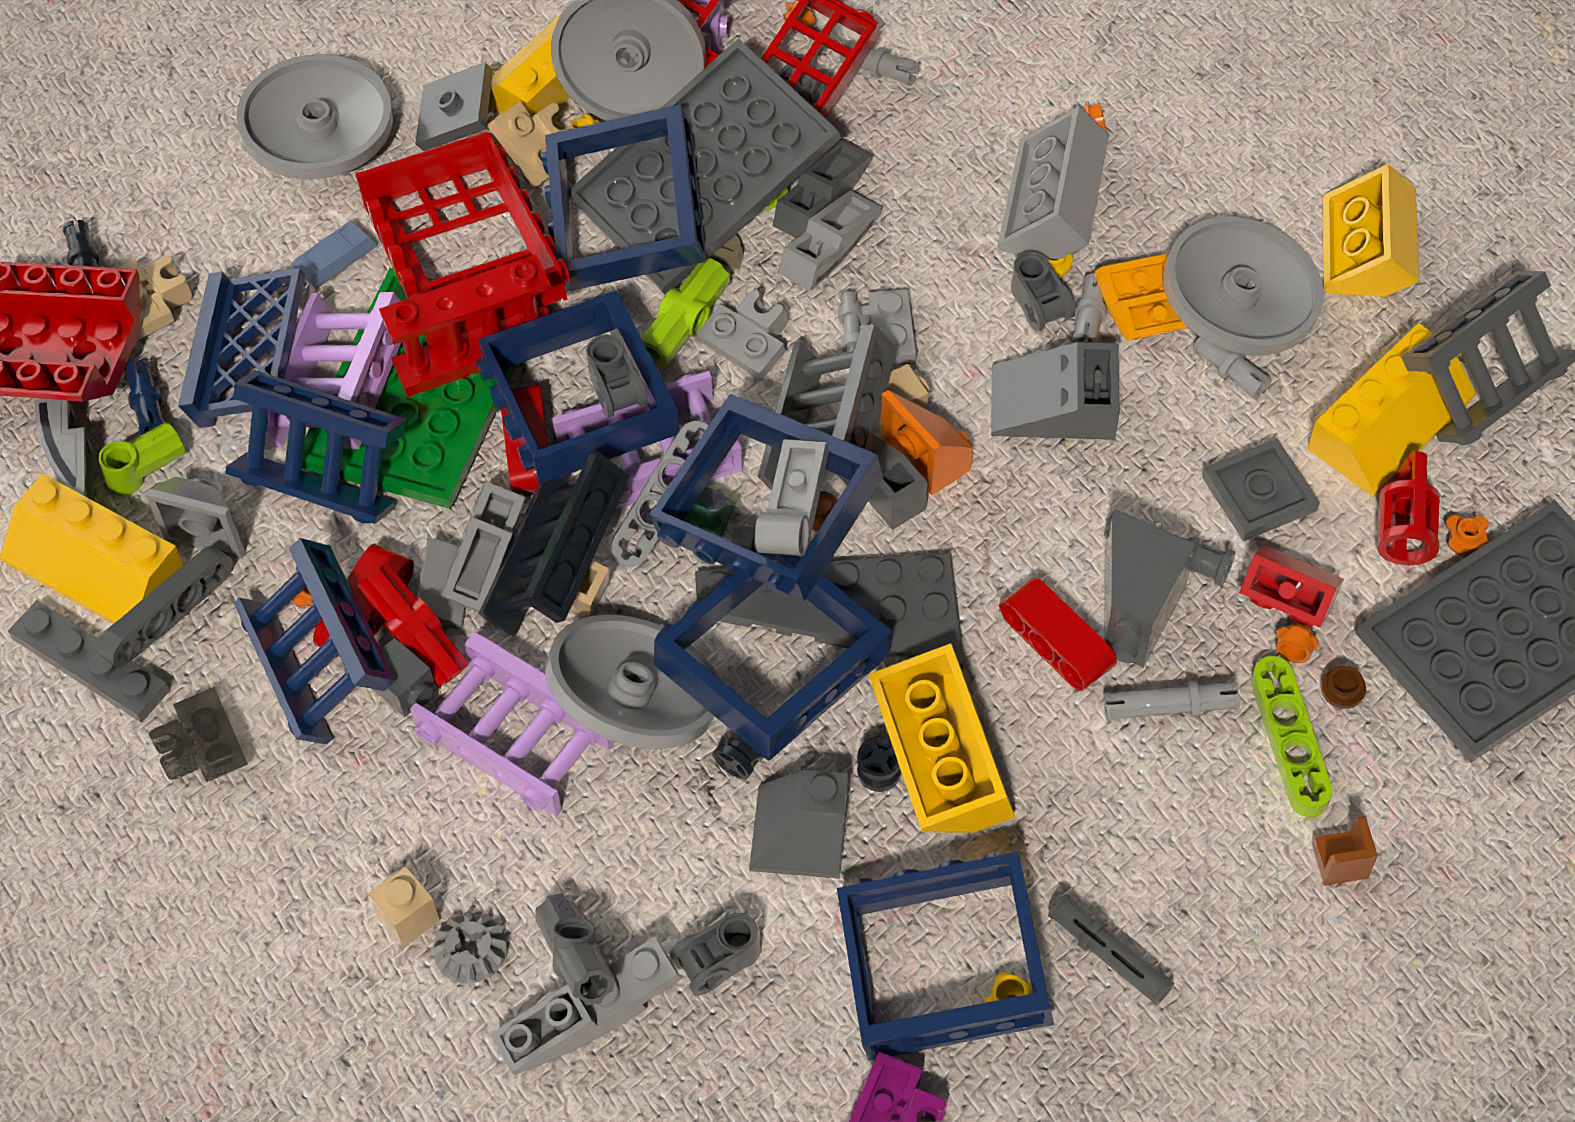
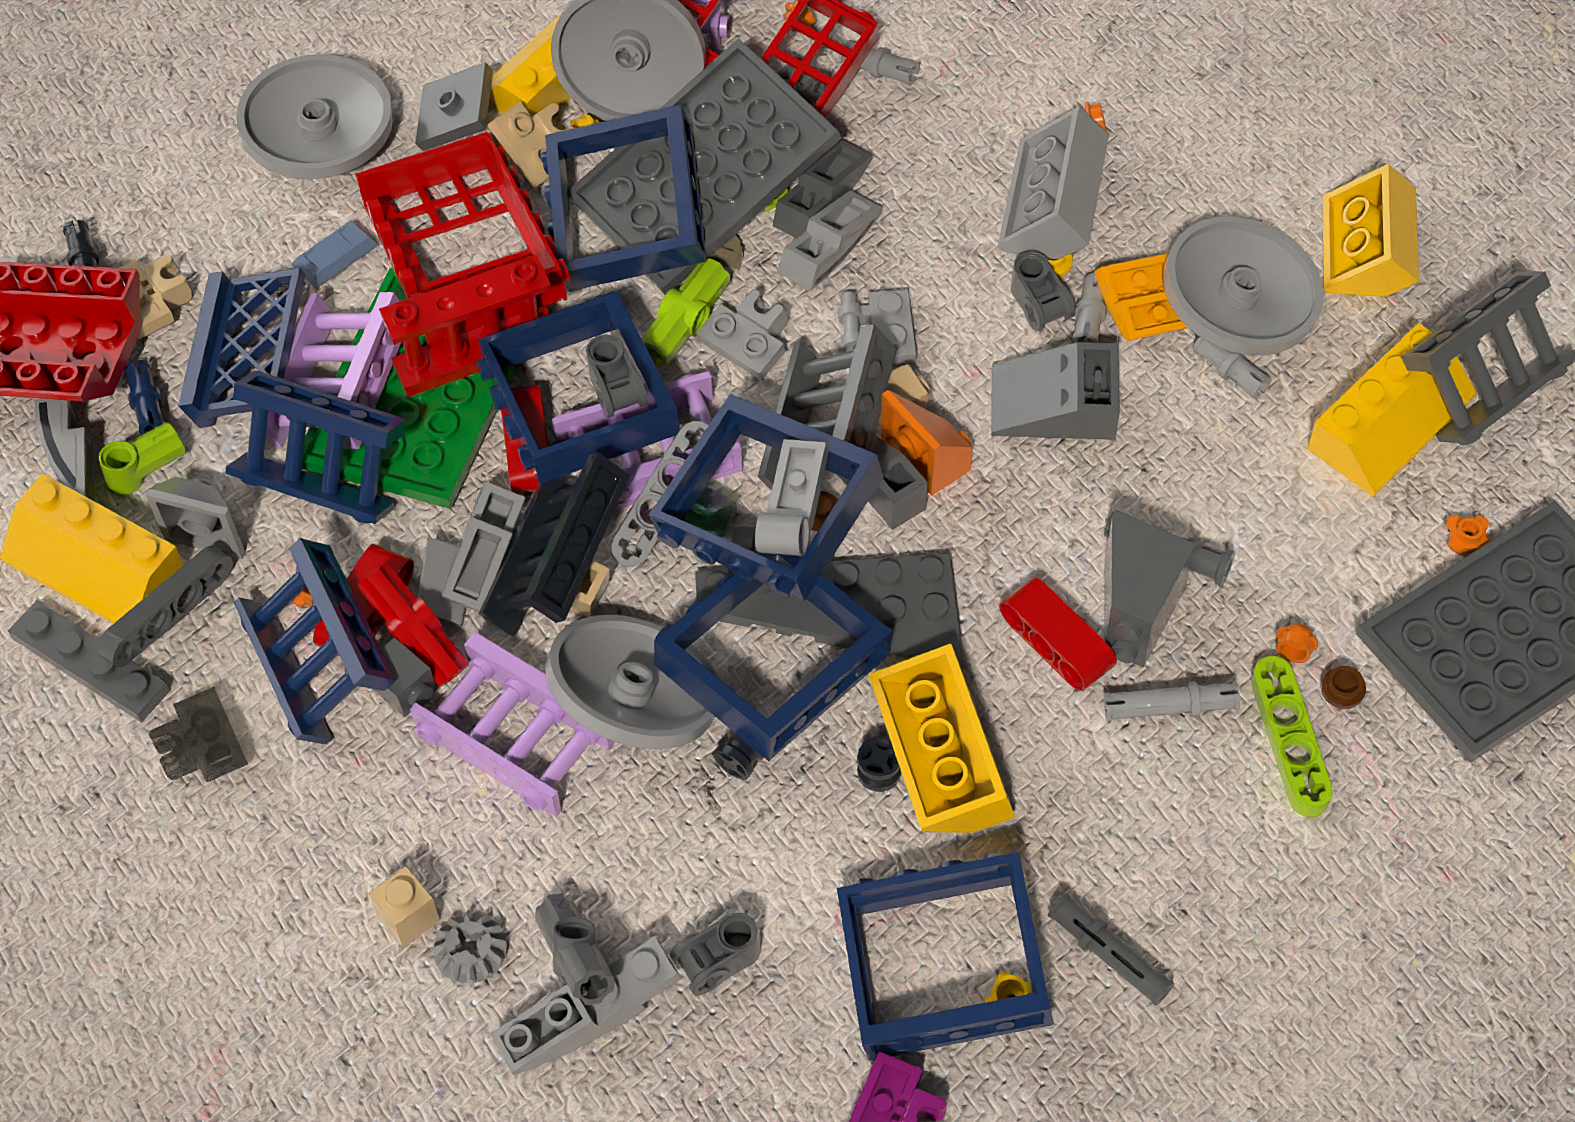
dark grey slope [749,770,848,879] -> none
dark grey plate [1202,438,1320,542] -> none
red brick [1239,545,1344,628] -> none
dark orange panel [1312,816,1378,886] -> none
red piece [1377,450,1440,566] -> none

